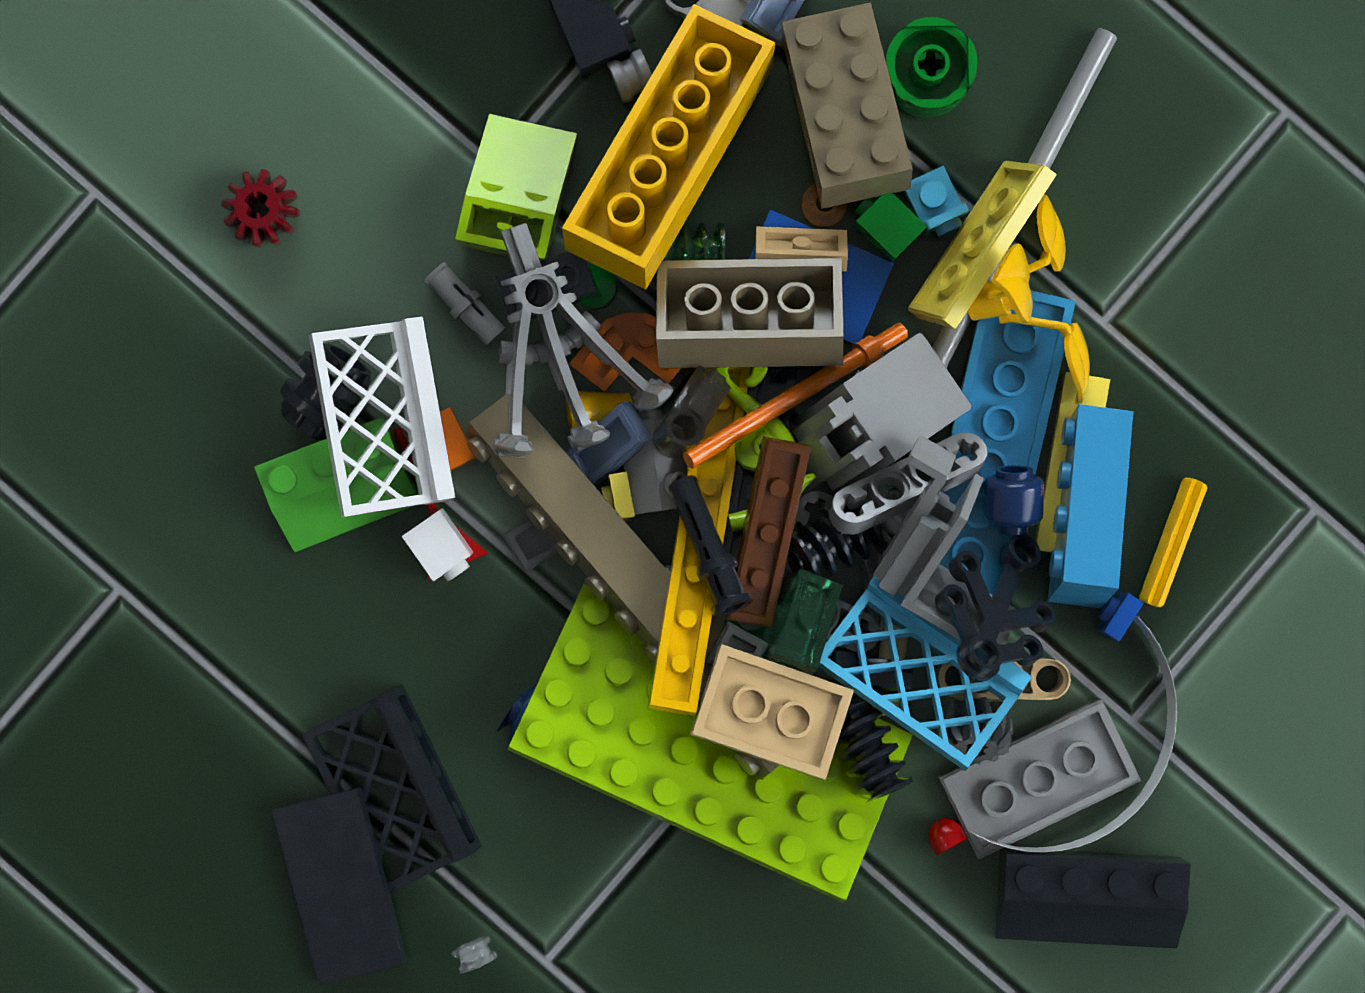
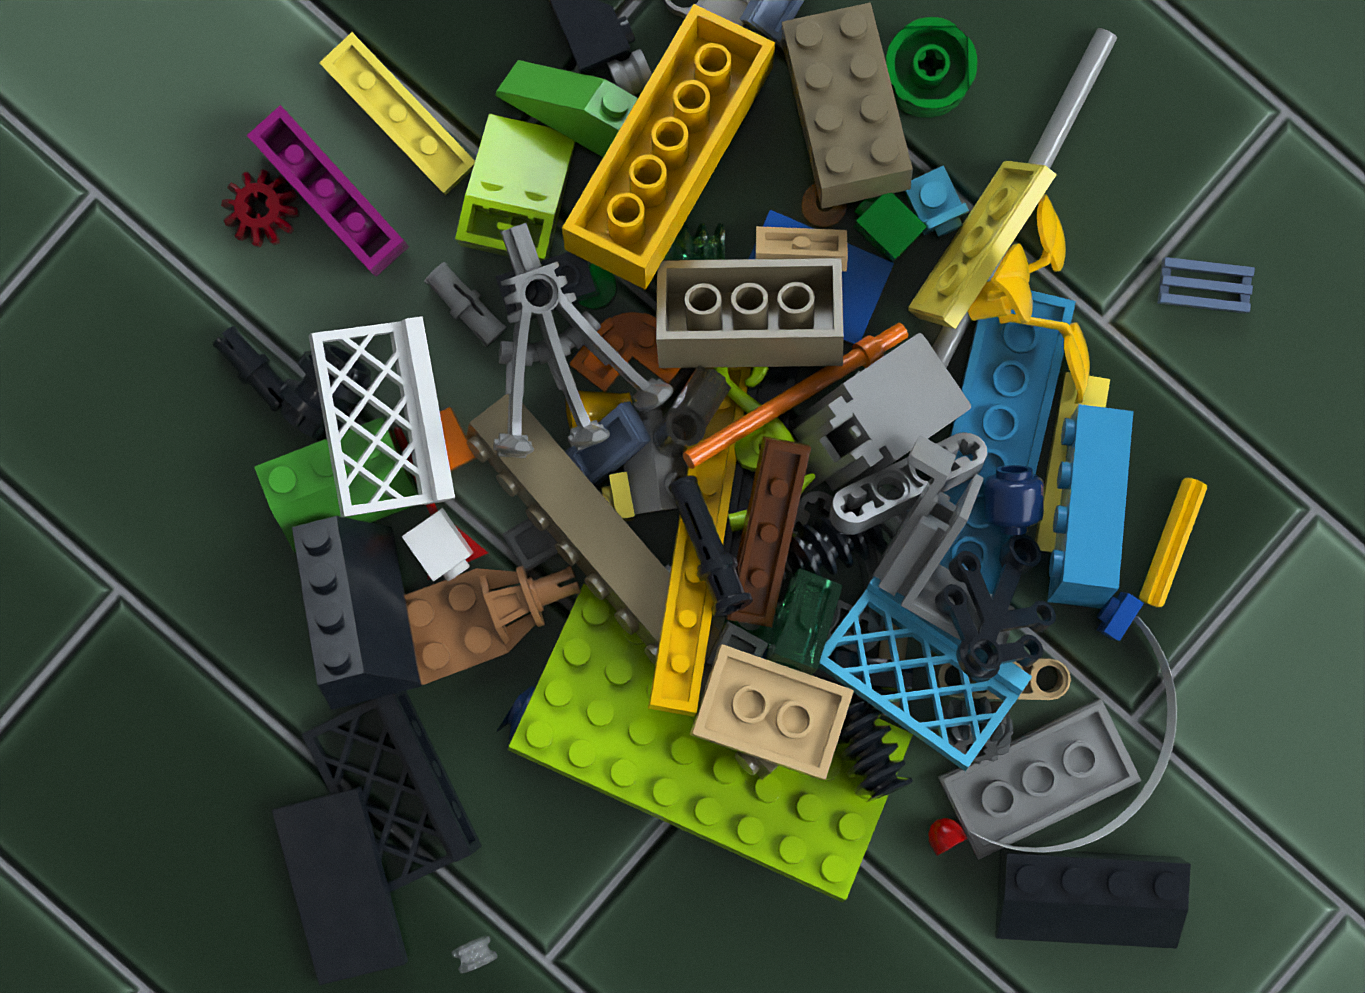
none -> black pin [213,326,285,412]
none -> magenta brick [246,105,409,277]
none -> black slope [292,516,422,710]
none -> light yellow plate [319,32,475,196]
none -> medium nougat plate [405,565,581,685]
none -> bright green slope [495,60,638,157]
none -> sand blue tile [1157,257,1255,314]

